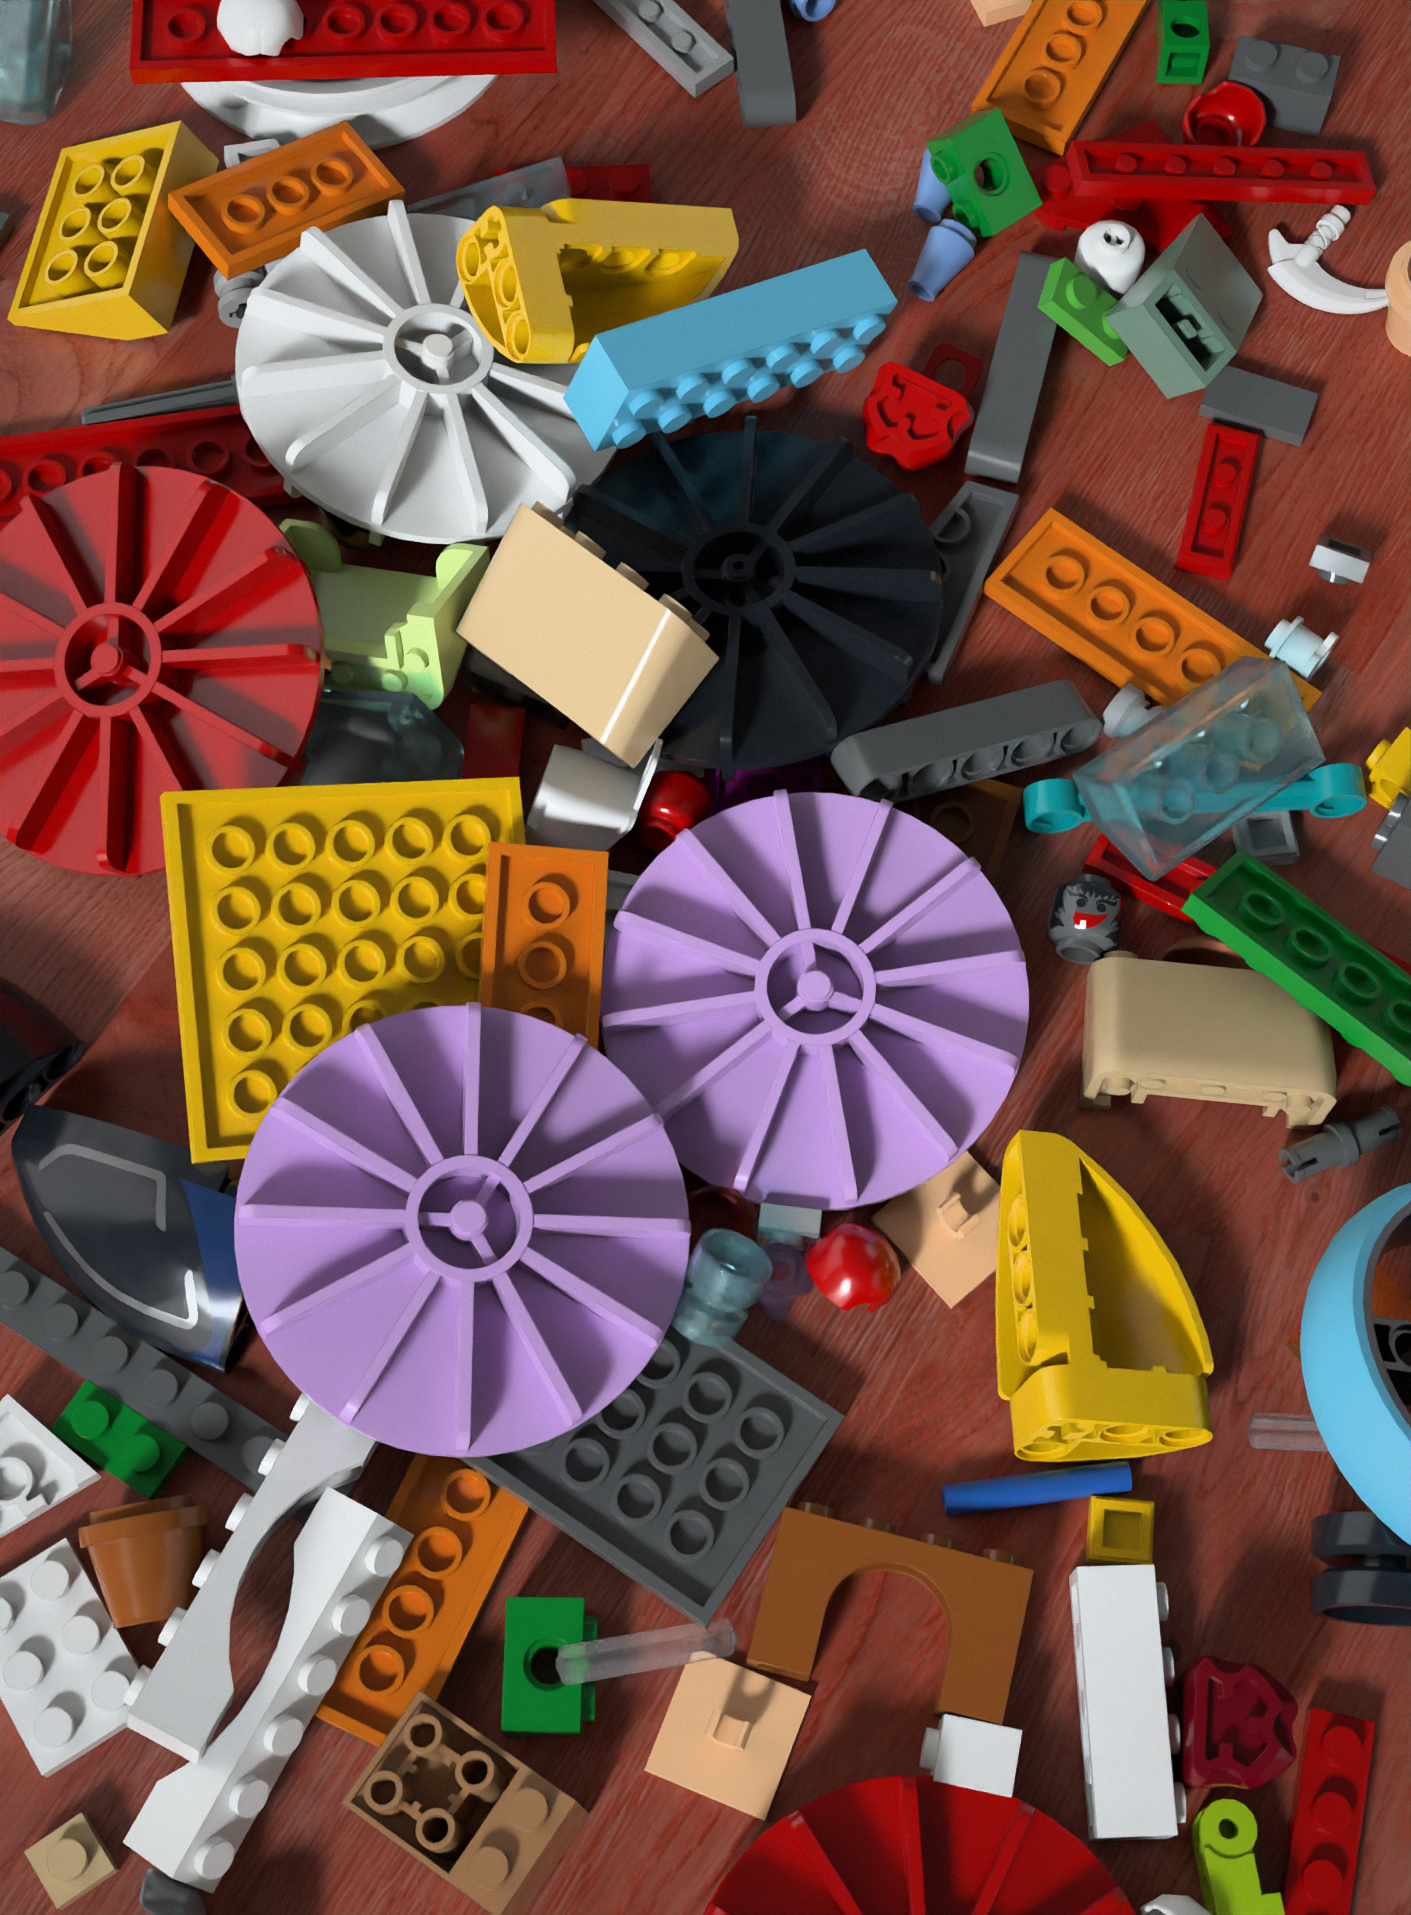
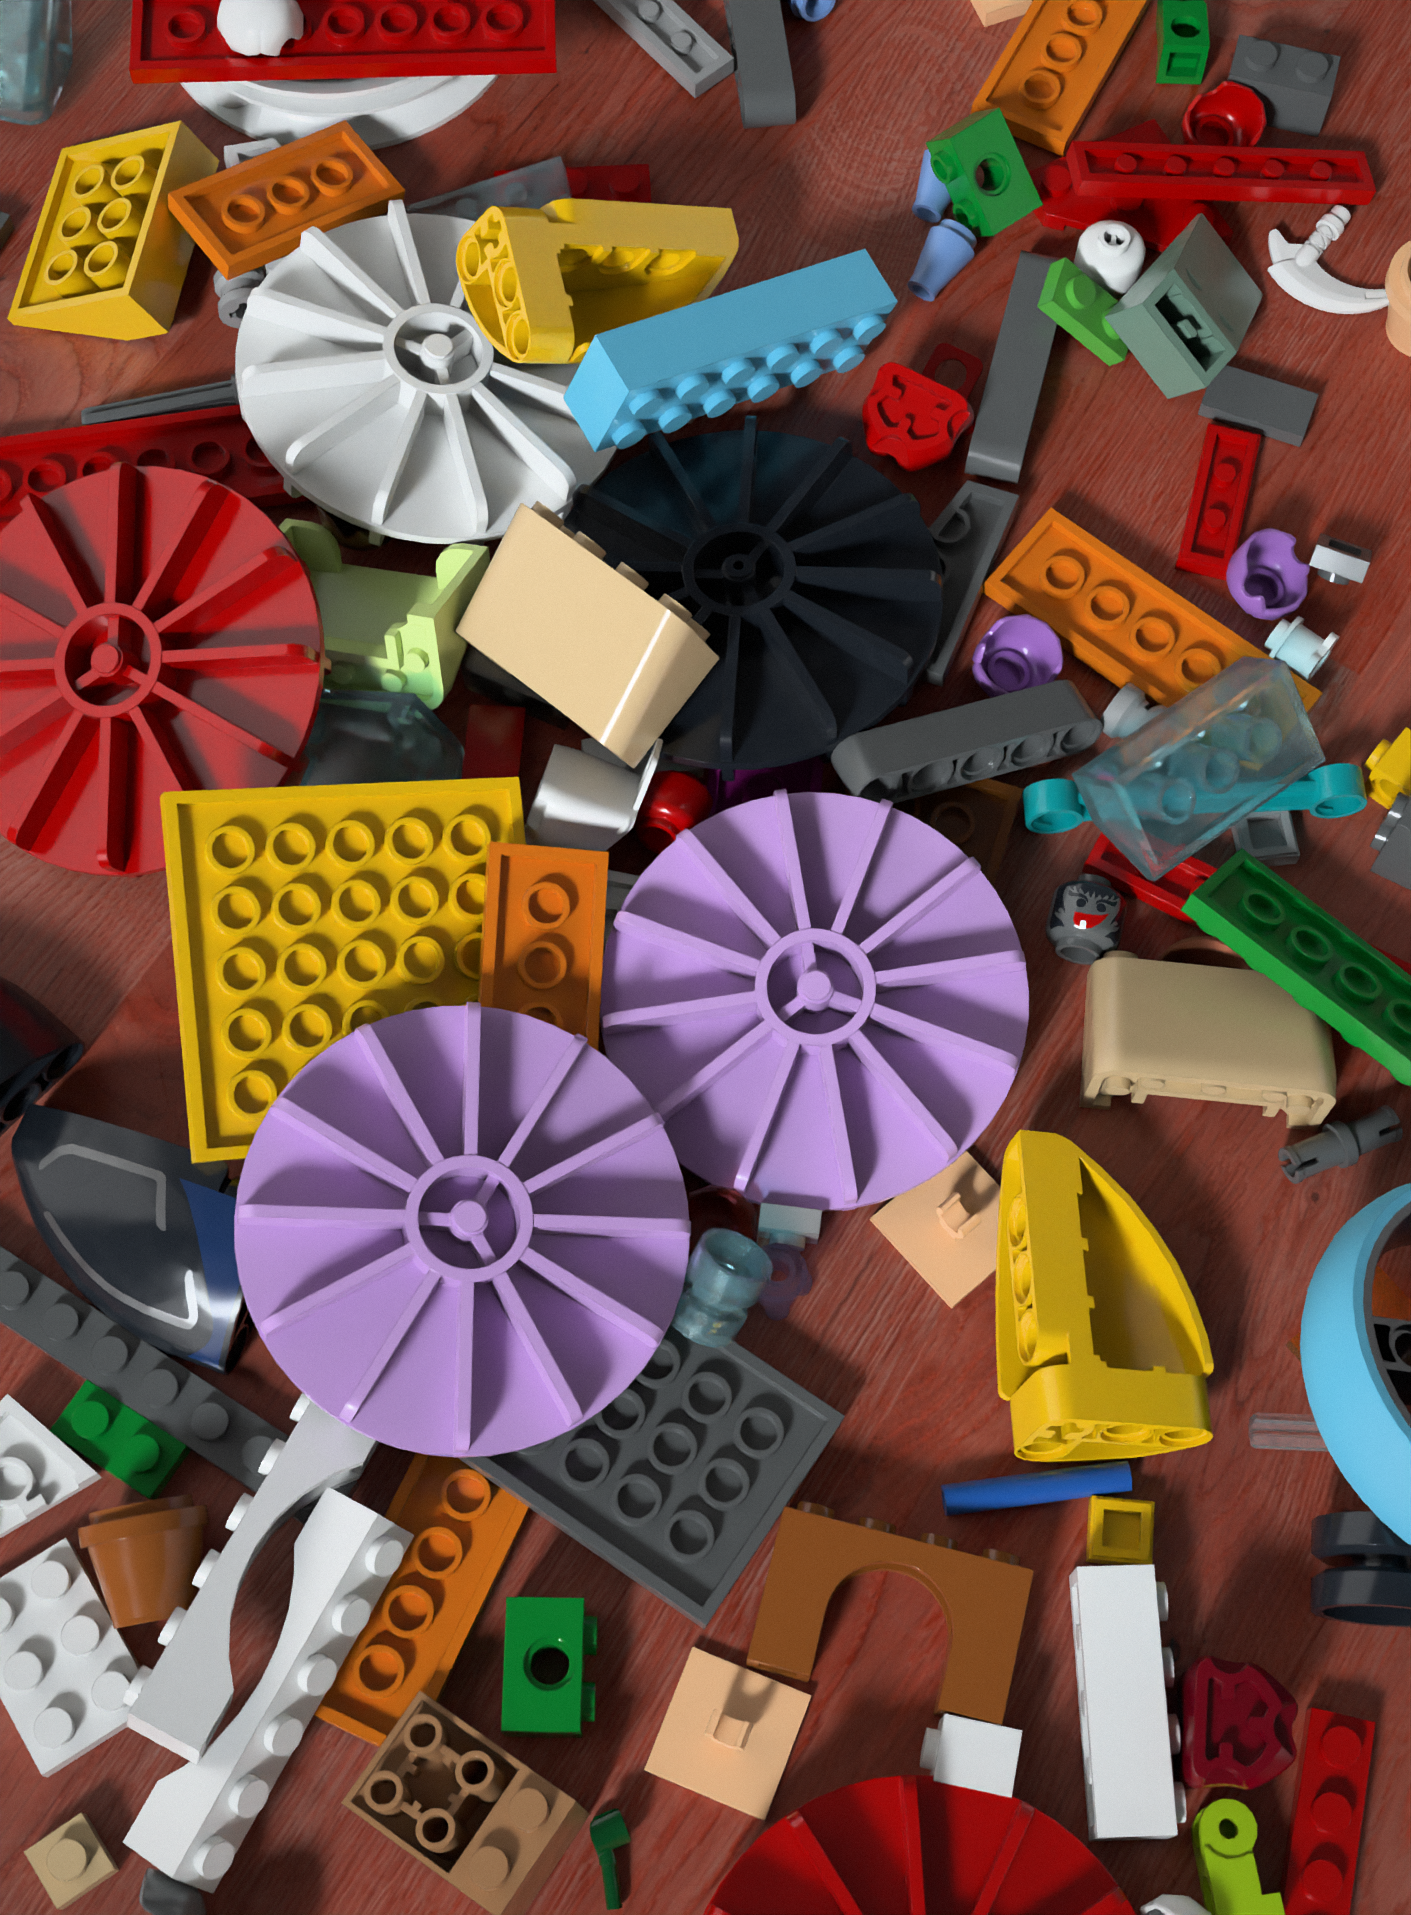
clear axle [555,1618,737,1686] -> none
red hair [805,1222,901,1313] -> none
none -> dark green hand [589,1808,631,1910]
none -> medium lavender hair [972,614,1064,698]
none -> medium lavender hair [1226,528,1310,621]

